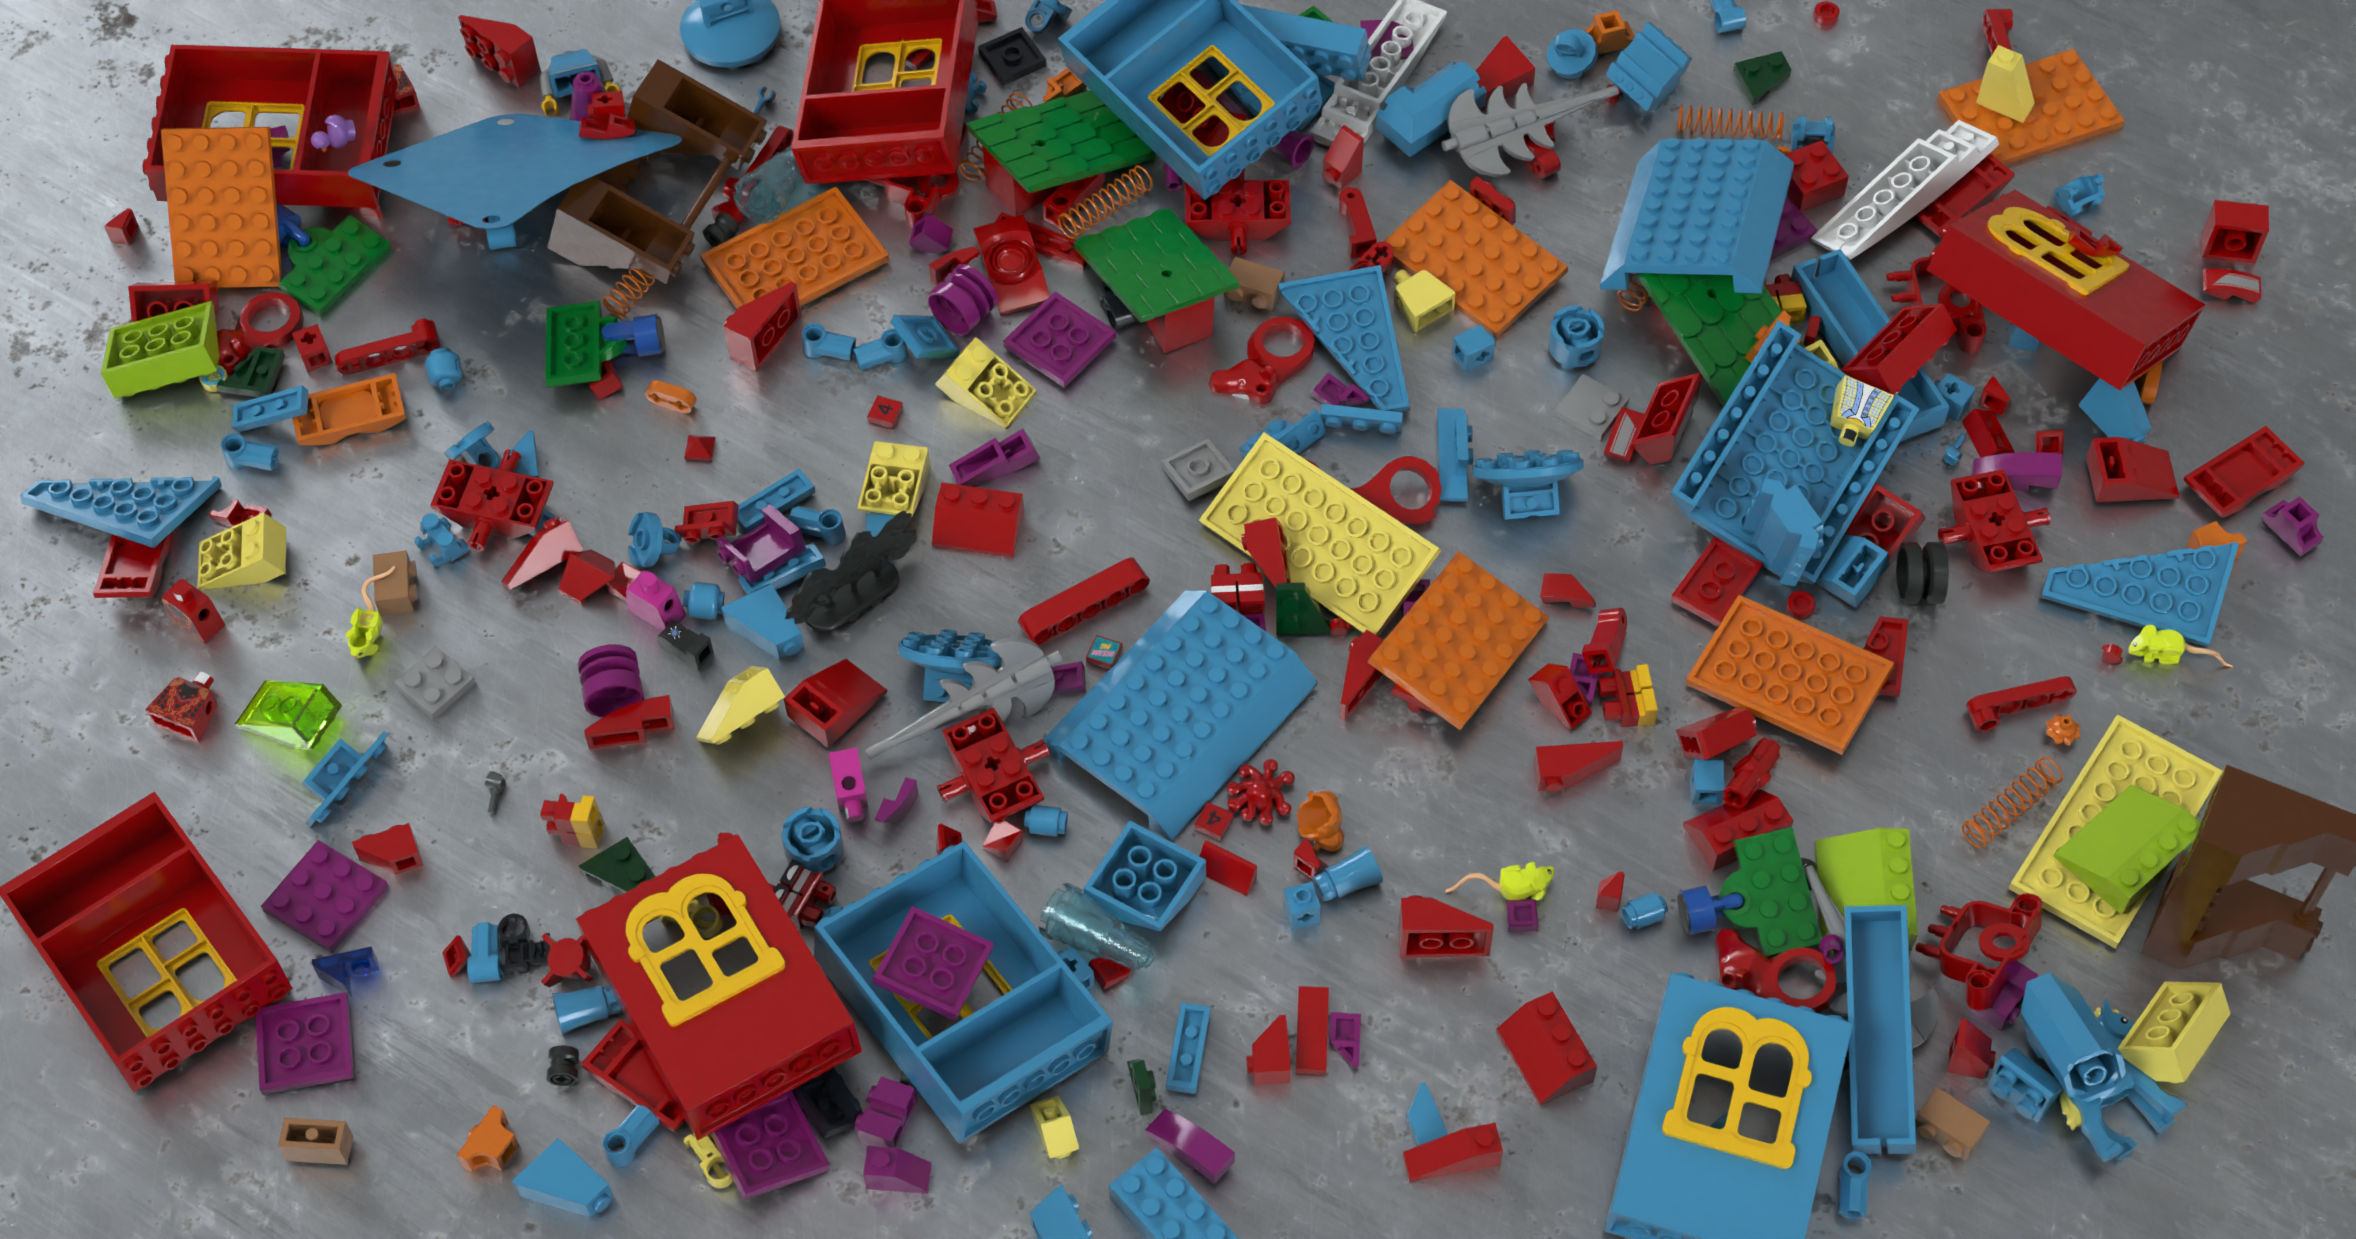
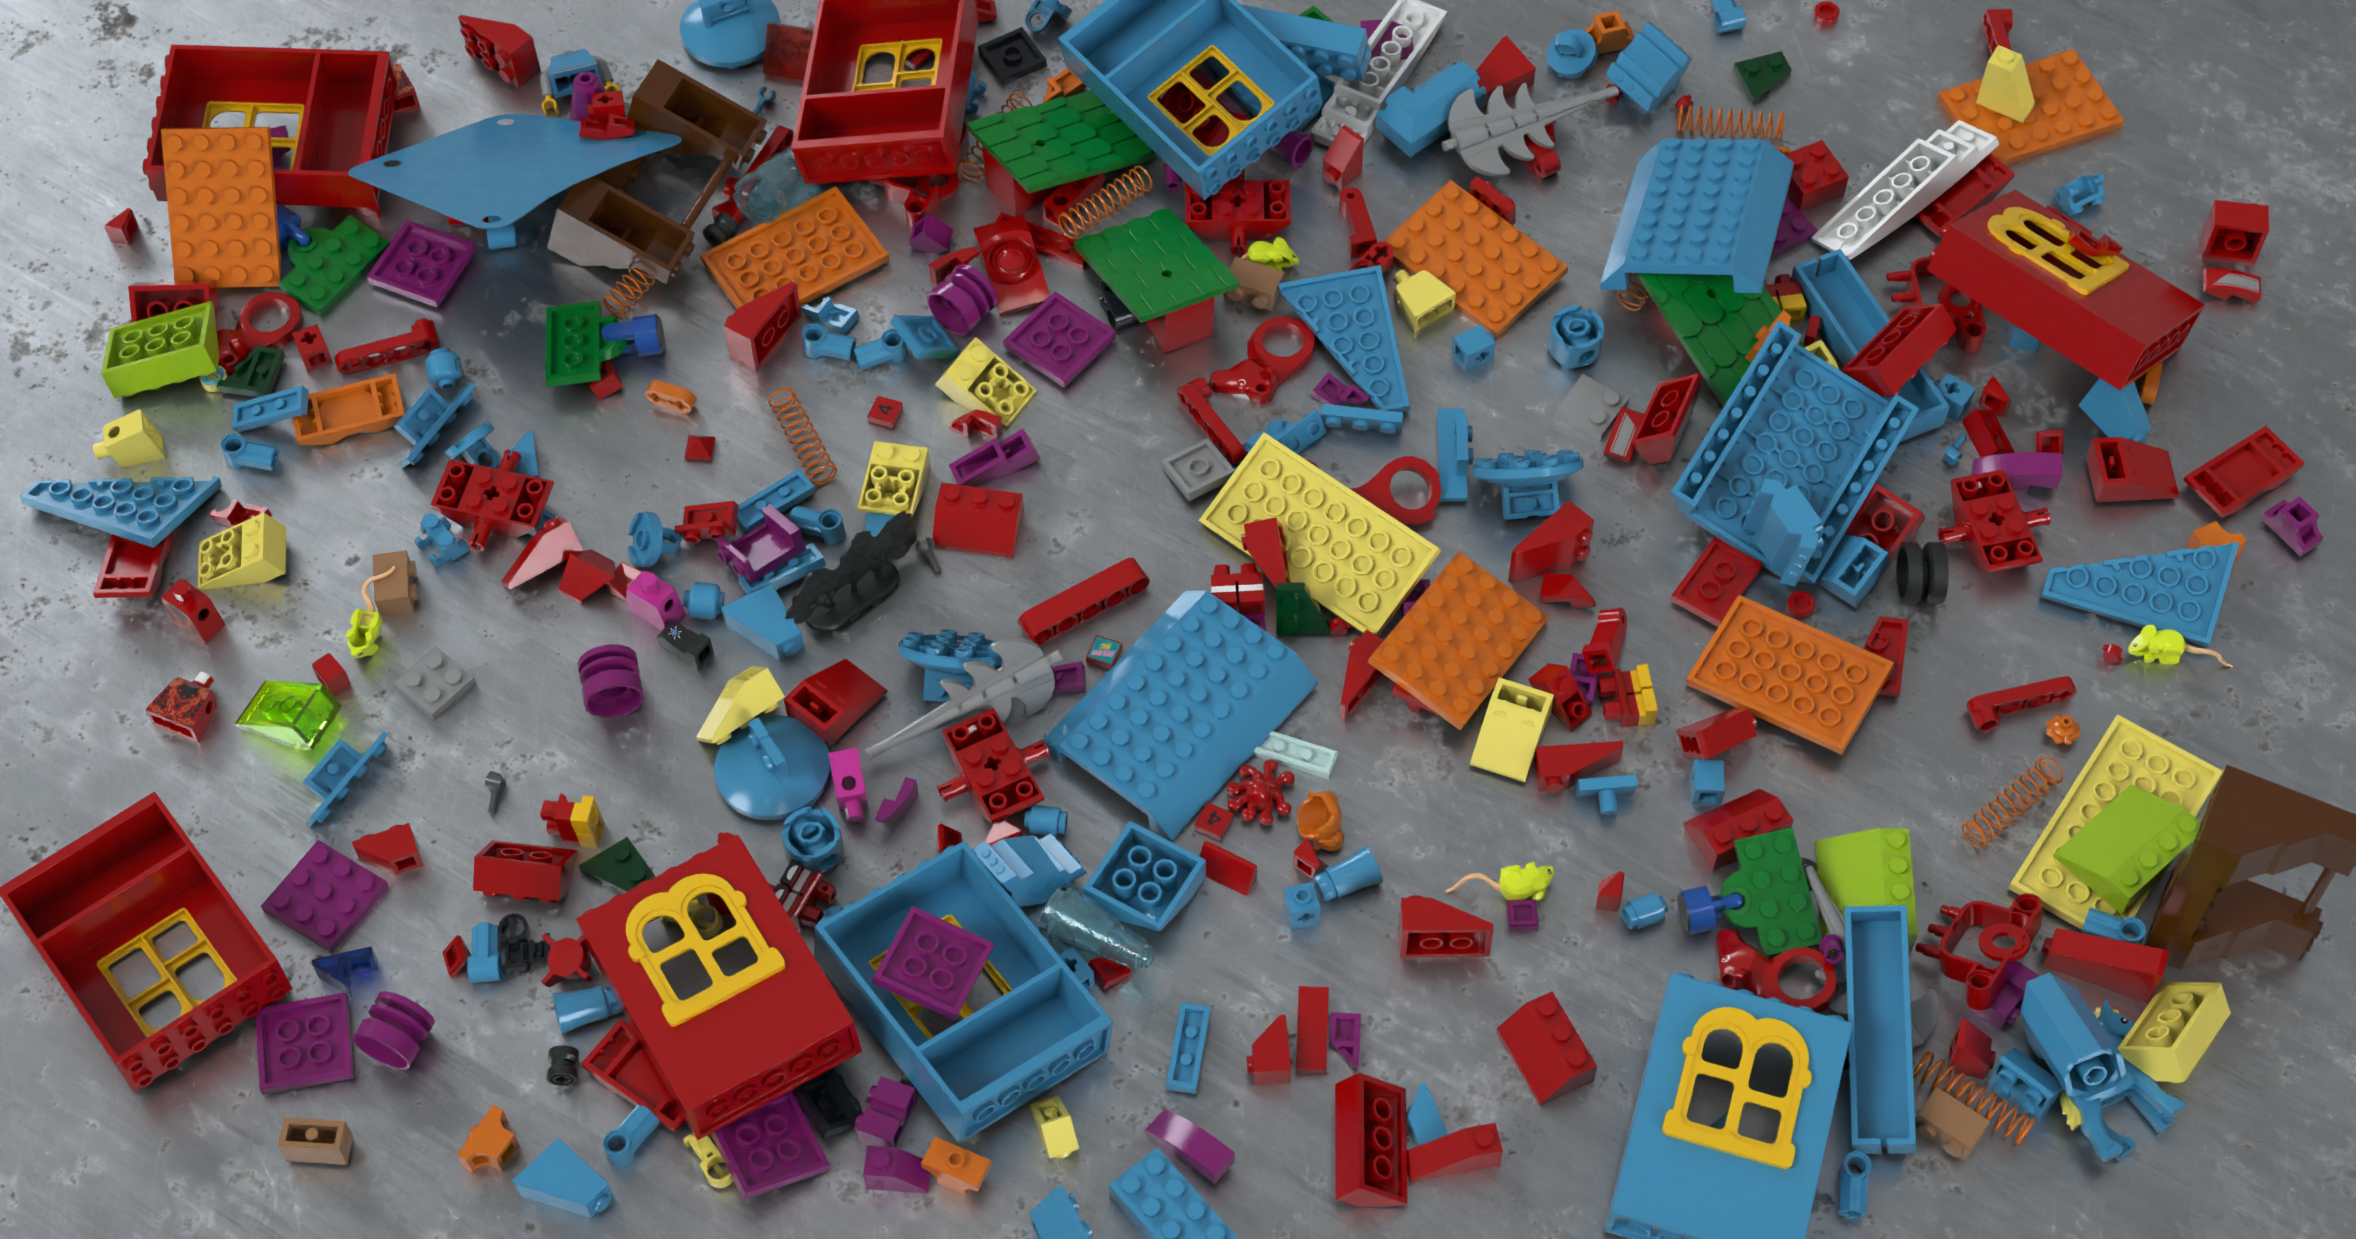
medium lavender animal [311,115,356,152] -> none
red slope [584,695,675,749] -> none
dark green wing [1127,1059,1157,1116] -> none
red piece [1723,737,1781,809] -> none
dark azure piece [1791,115,1835,153] -> none
torso [1830,375,1894,447] -> none
none -> light yellow torso [93,409,165,467]
none -> red slope [312,653,351,696]
none -> magenta wheel [353,991,435,1070]
none -> magenta plate [367,220,477,308]
none -> dark azure bracket [394,382,476,468]
none -> red slope [473,840,578,903]
none -> dark azure bracket [714,715,831,820]
none -> clear red bracket [763,22,814,81]
none -> orange piece [768,388,837,485]
none -> dark azure slope [801,297,860,335]
none -> dark grey hand [915,537,942,574]
none -> orange brick [921,1137,991,1195]
none -> red slope [948,409,1003,440]
none -> dark azure slope [972,833,1087,907]
none -> red beam [1176,377,1246,465]
none -> neon yellow animal [1241,237,1300,271]
none -> light aqua tile [1253,731,1338,780]
none -> red slope [1335,1073,1407,1207]
none -> light yellow slope [1470,678,1554,782]
none -> red slope [1508,500,1594,584]
none -> dark azure tile [1575,775,1638,815]
none -> red piece [1675,94,1694,114]
none -> orange piece [1913,1051,2035,1145]
none -> red slope [2040,928,2170,1003]
none -> dark azure piece [2081,907,2146,945]

